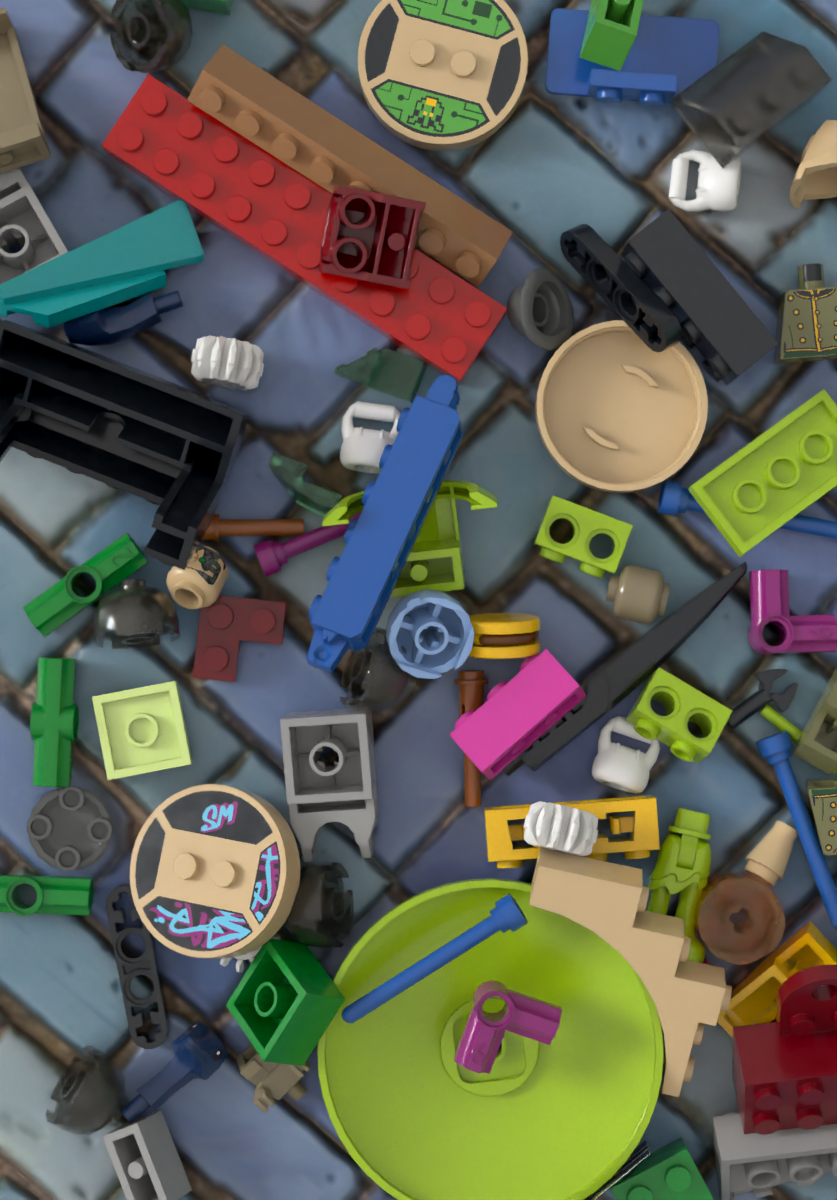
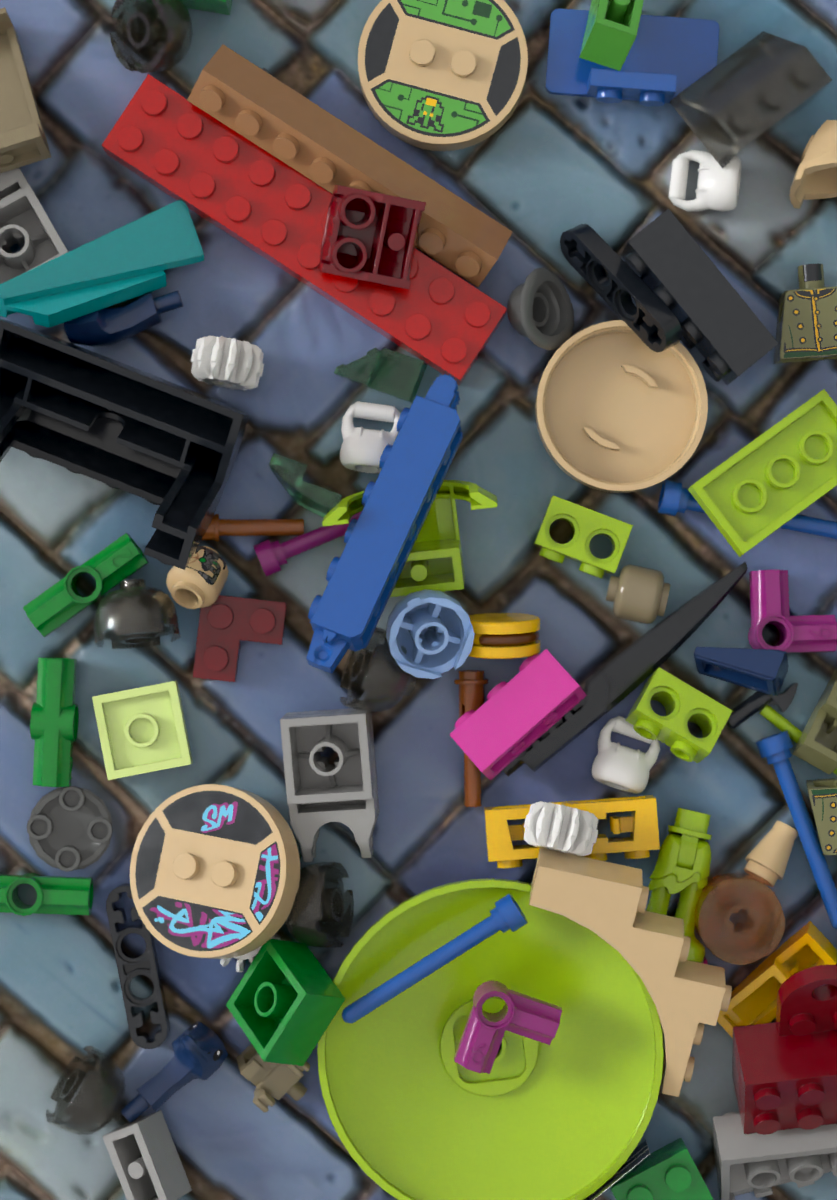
none -> dark blue slope [694,647,789,696]

